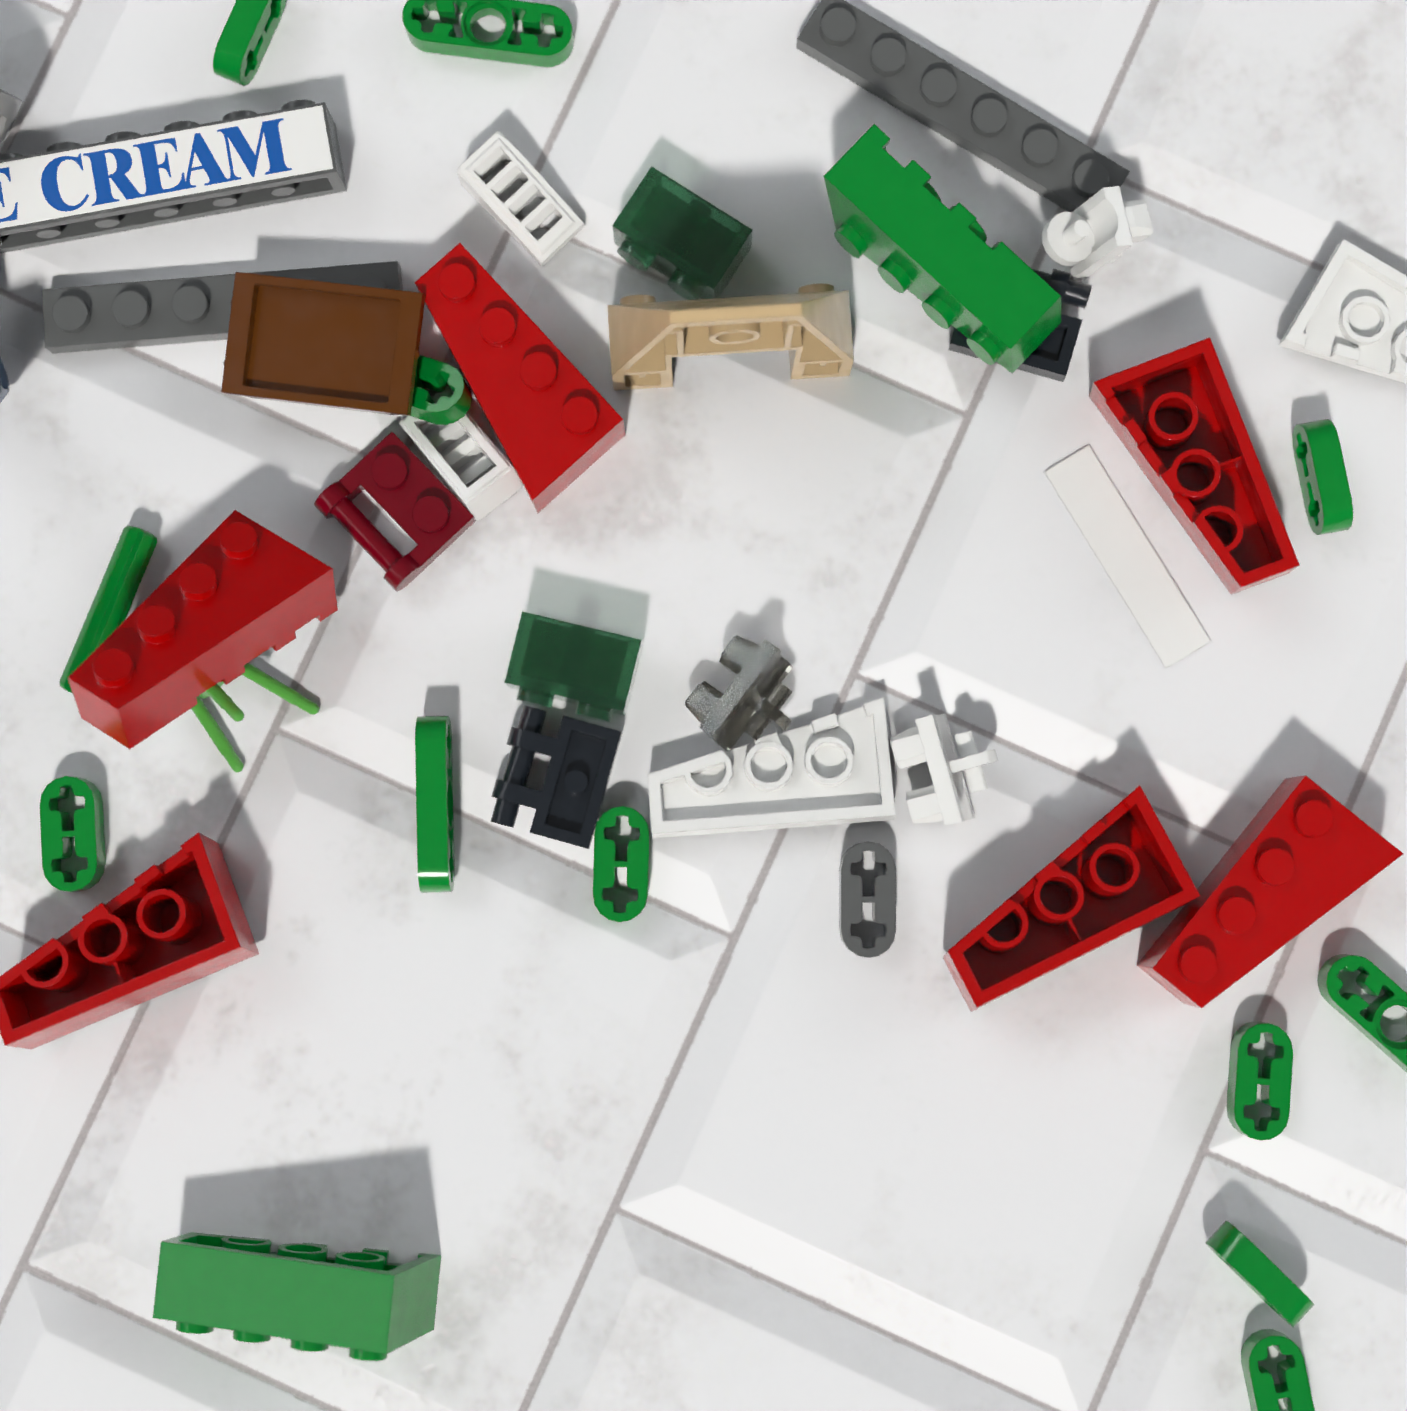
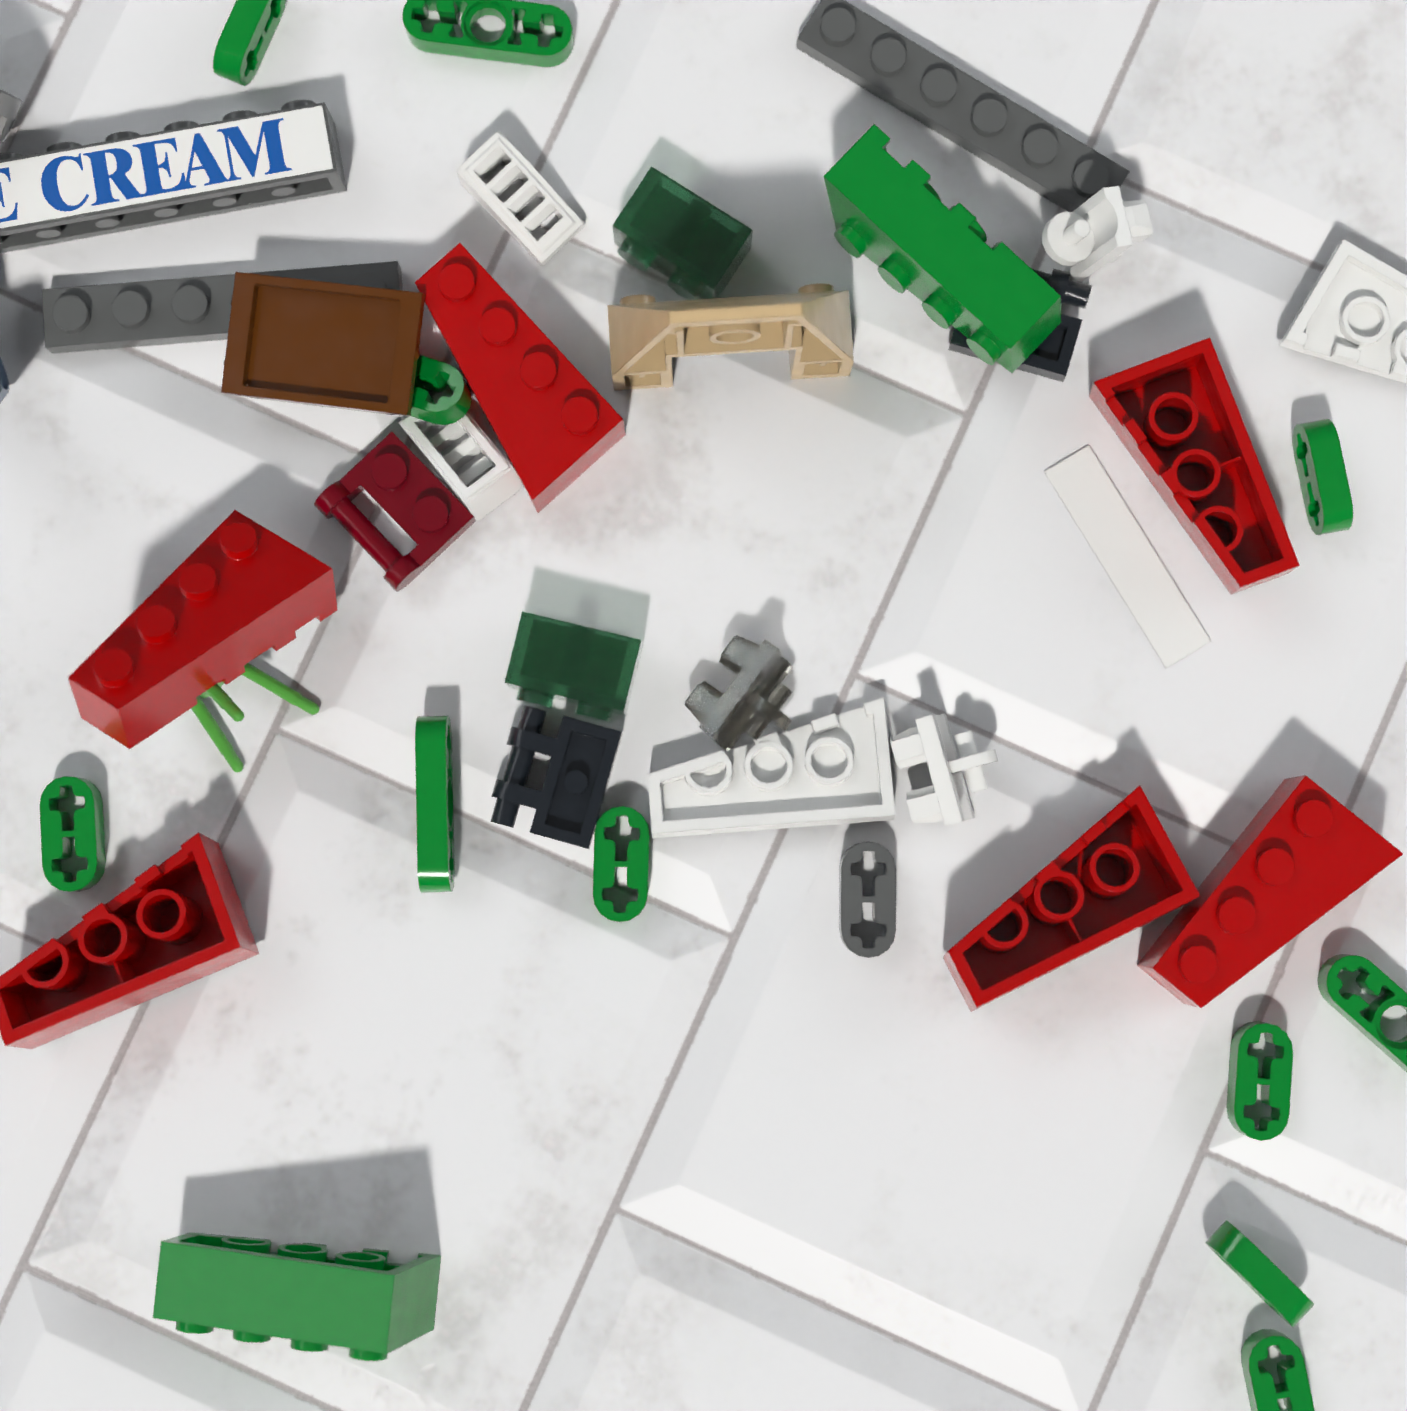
green axle [59,525,157,693] -> none

